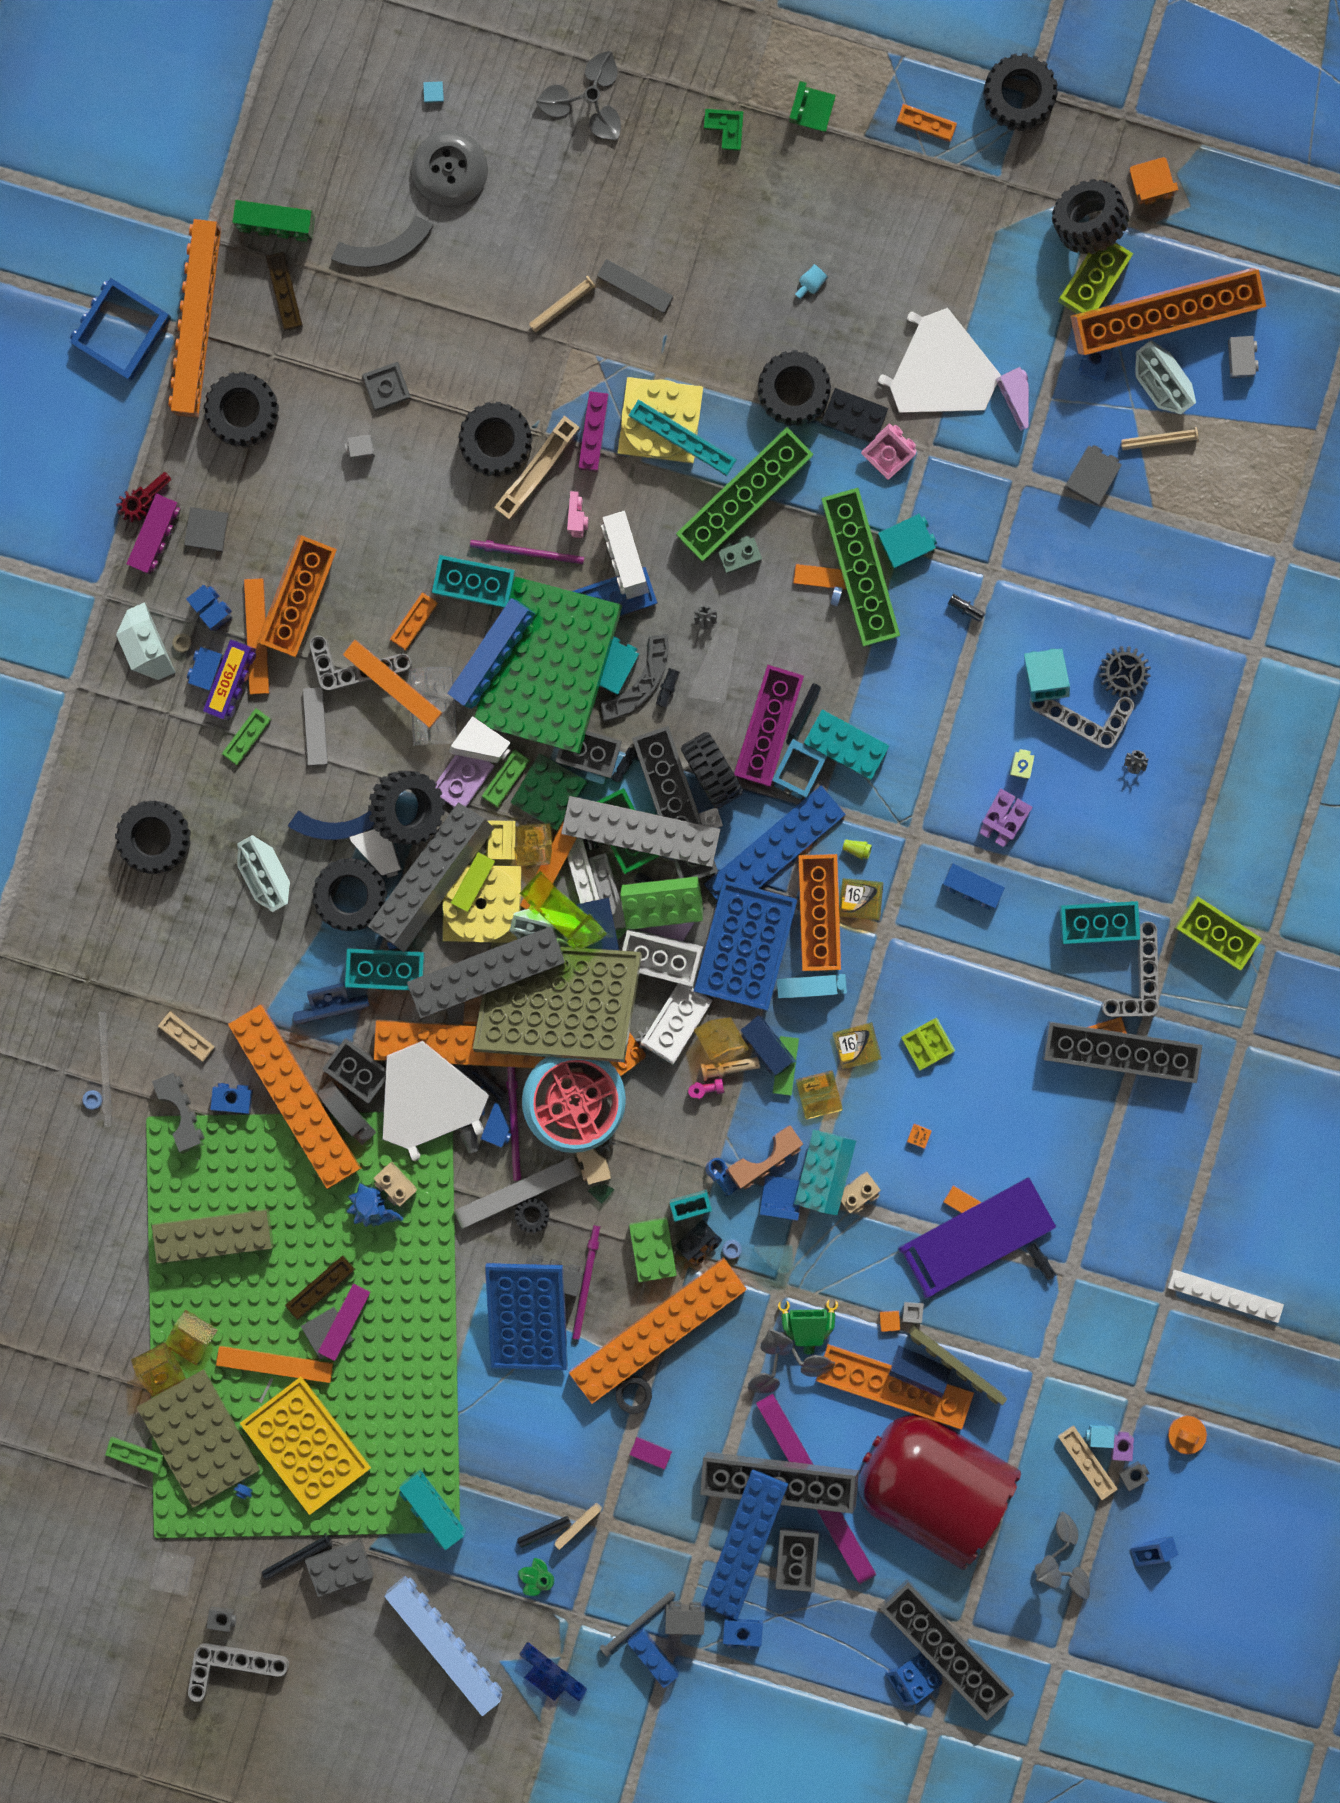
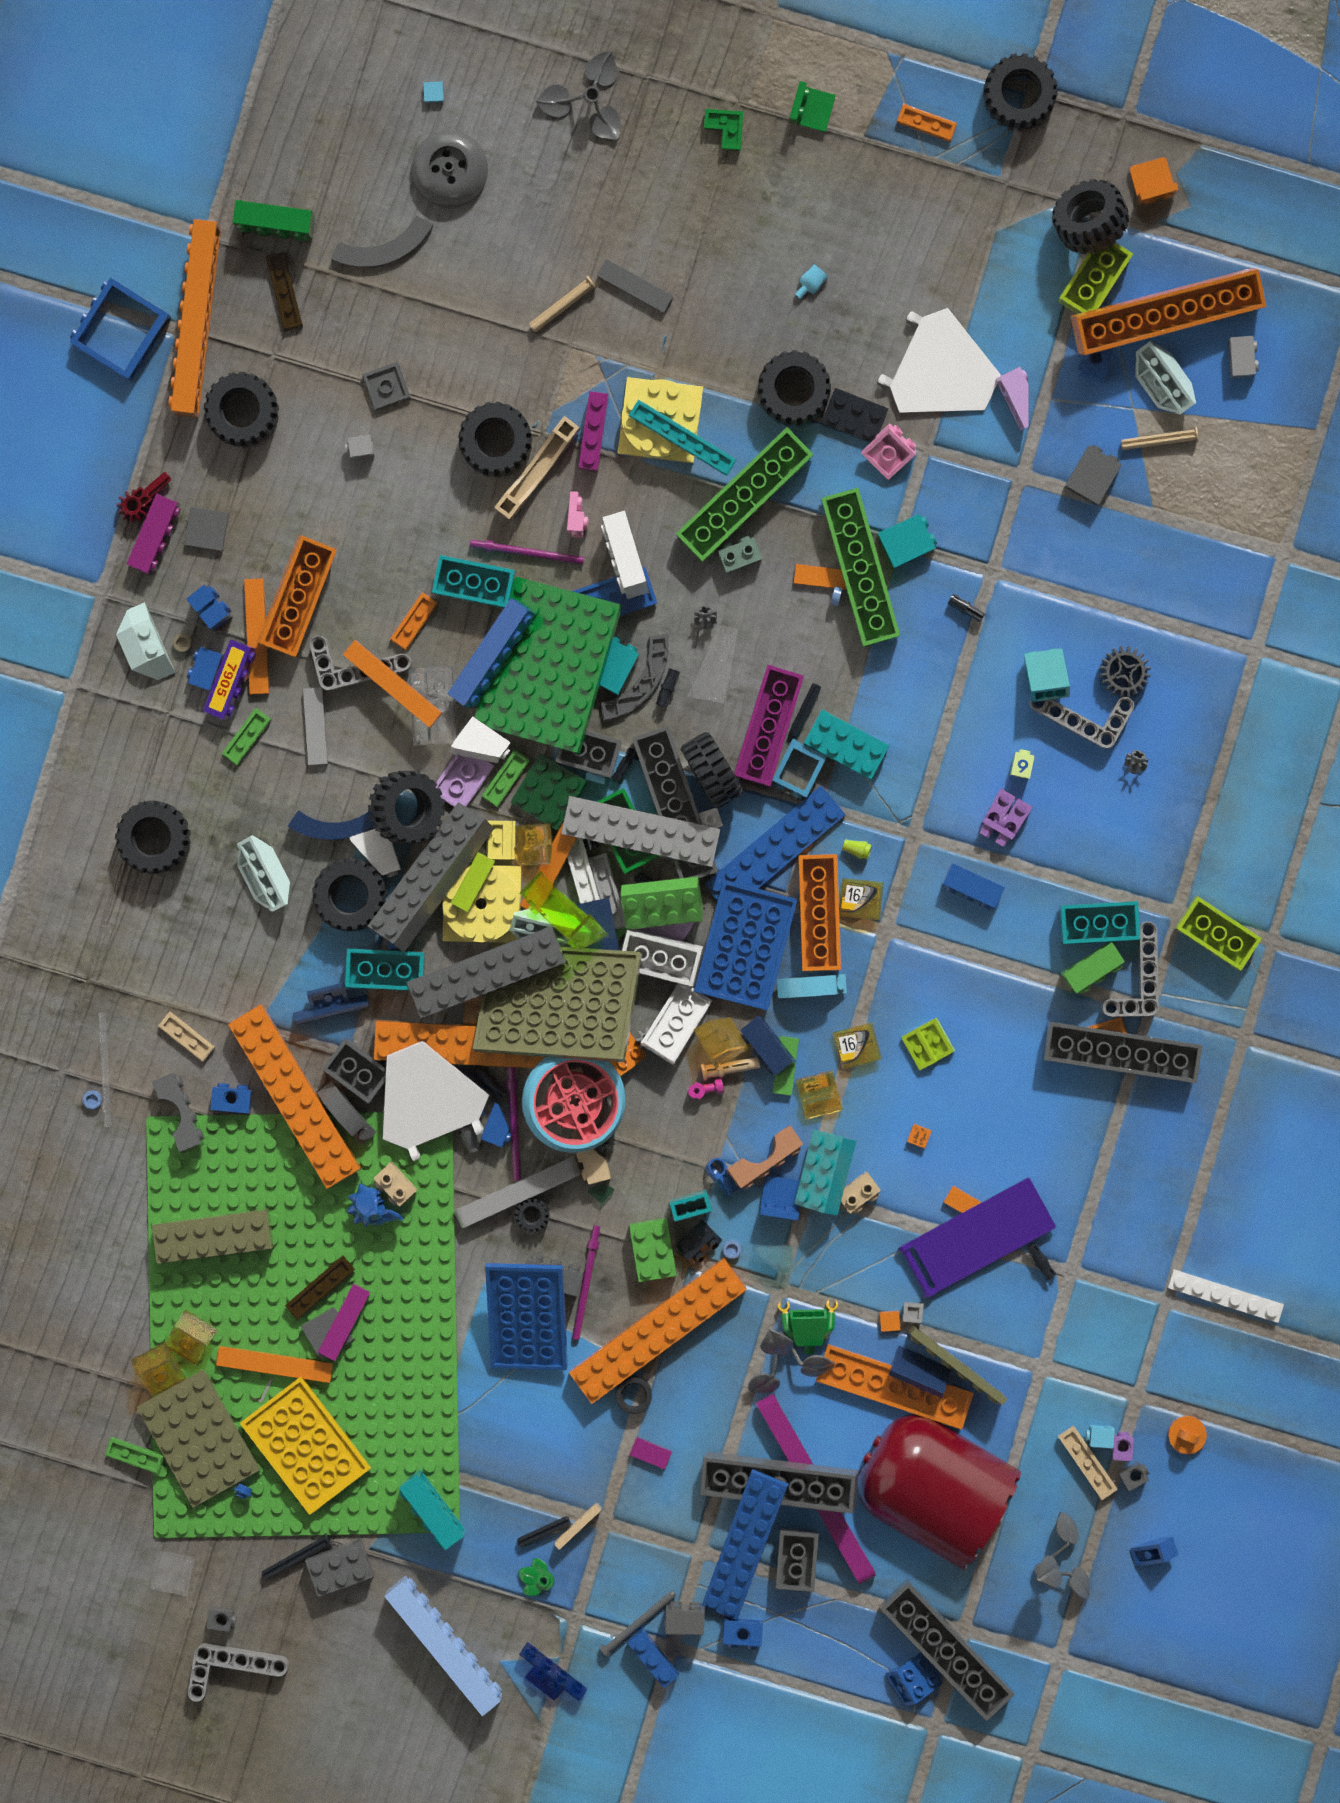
none -> bright green brick [1060,942,1125,994]

